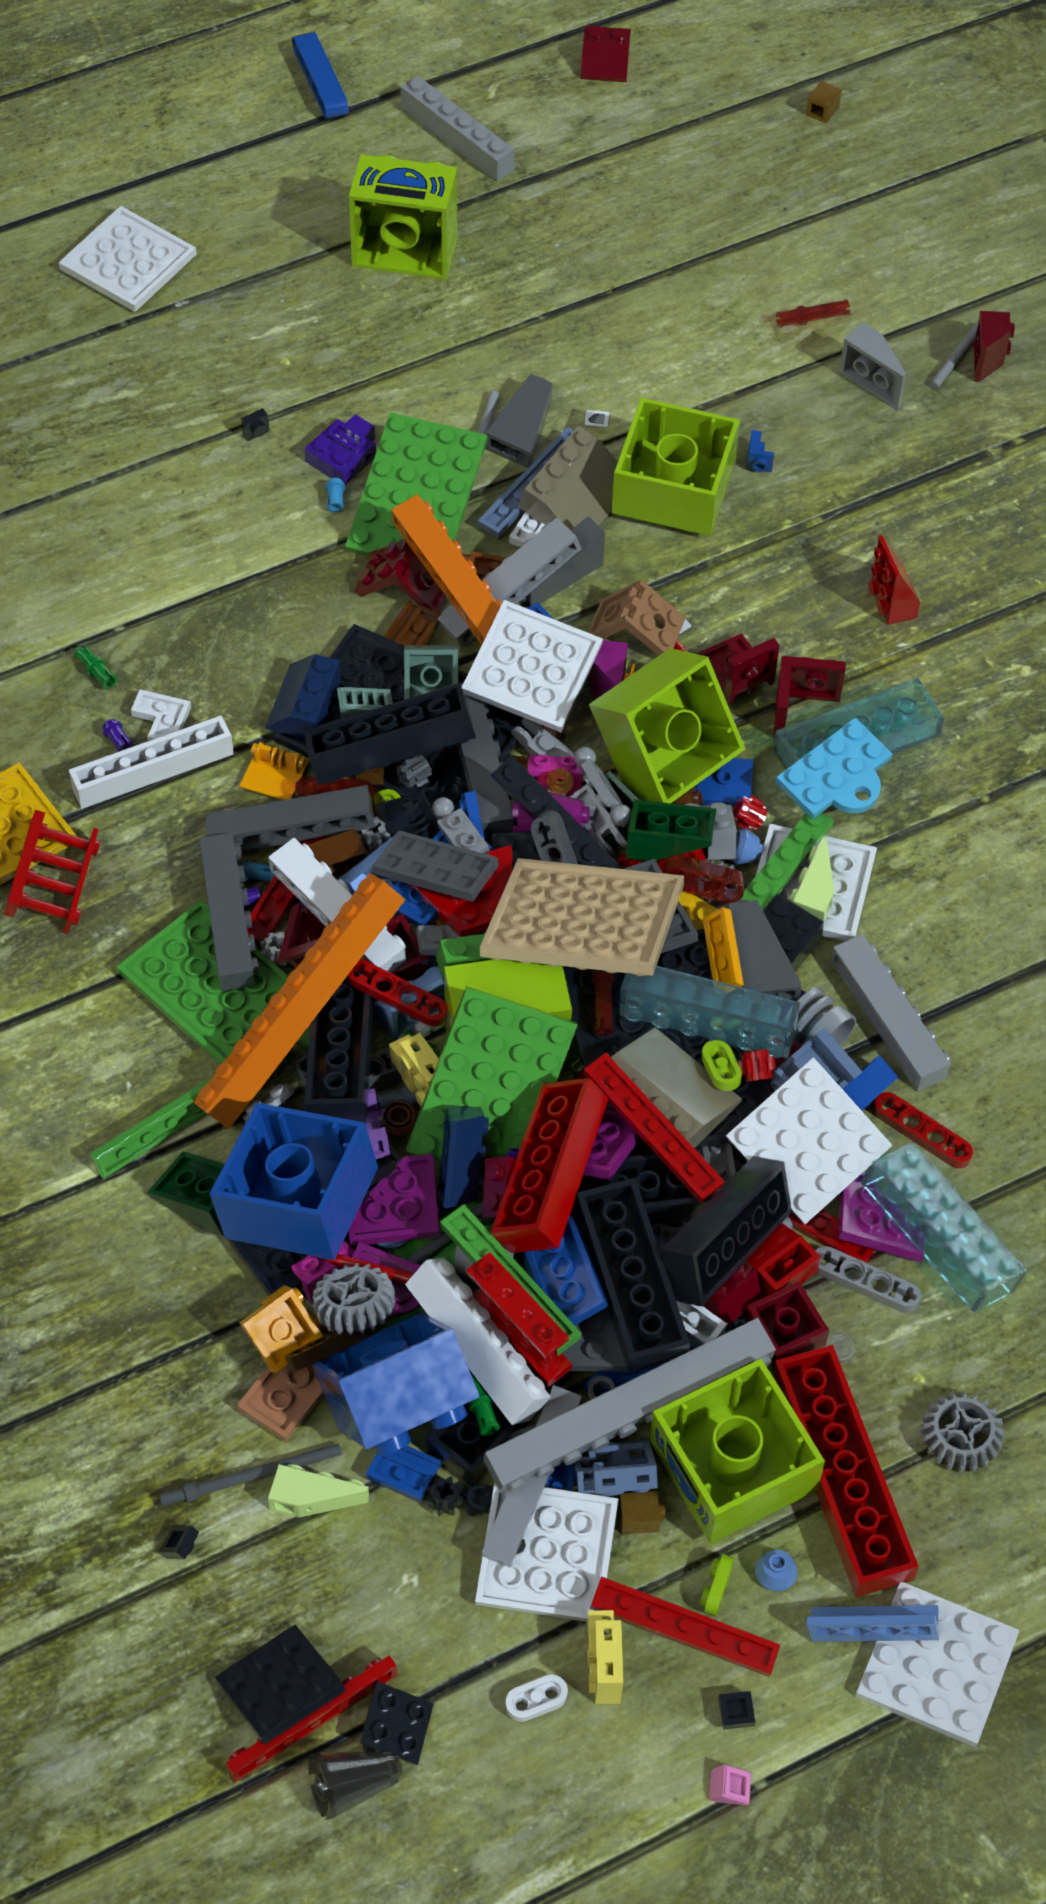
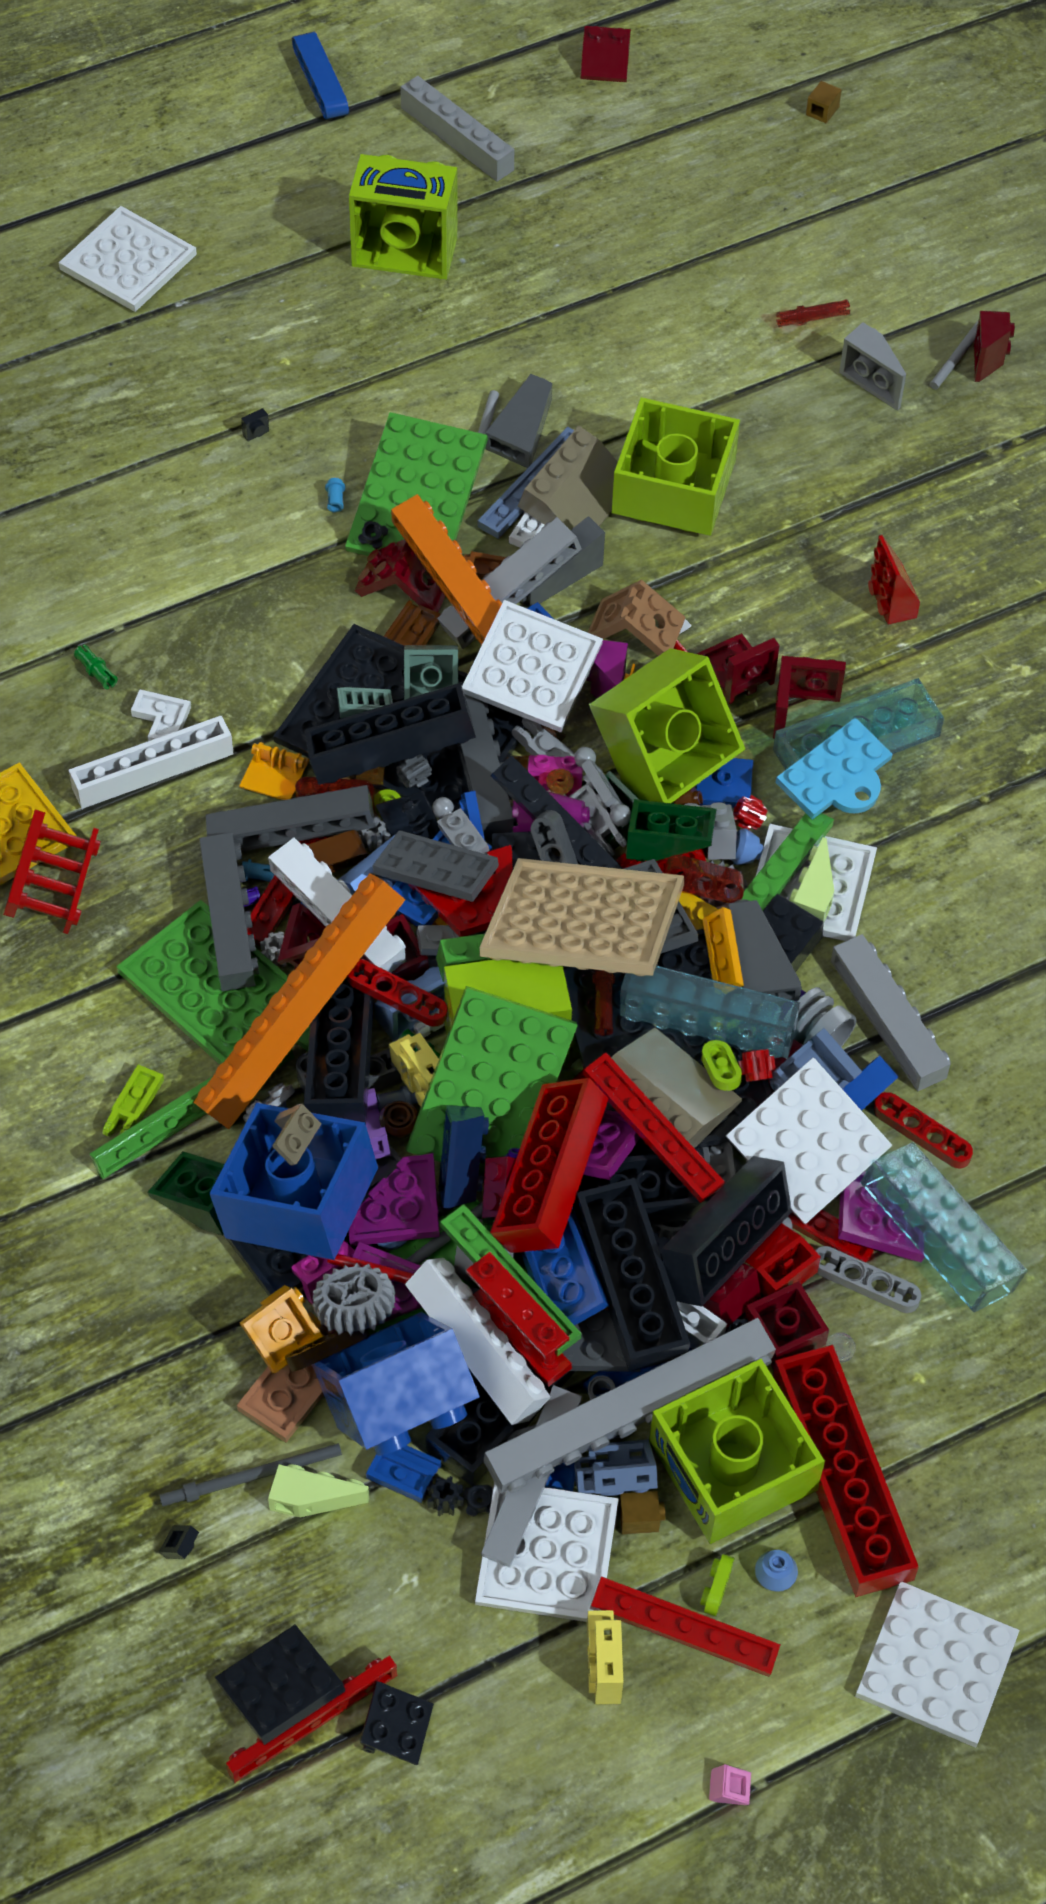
dark purple pin [102,719,133,752] -> none
dark blue slope [265,654,341,739] -> none
dark purple piece [304,414,376,485] -> none
clear smoke cone [308,1751,402,1820] -> none
green pin [468,1373,500,1436] -> none
white plate [506,1675,568,1722] -> none
white sticker [585,410,609,427] -> none
black plate [718,1691,756,1730] -> none
blue bracket [746,430,774,472] -> none
medium blue fence [807,1605,939,1642] -> none
light grey gear [921,1390,1005,1474] -> none
none -> lime hinge [103,1064,164,1137]
none -> dark tan bracket [273,1103,321,1166]
none -> black plate [358,521,388,549]

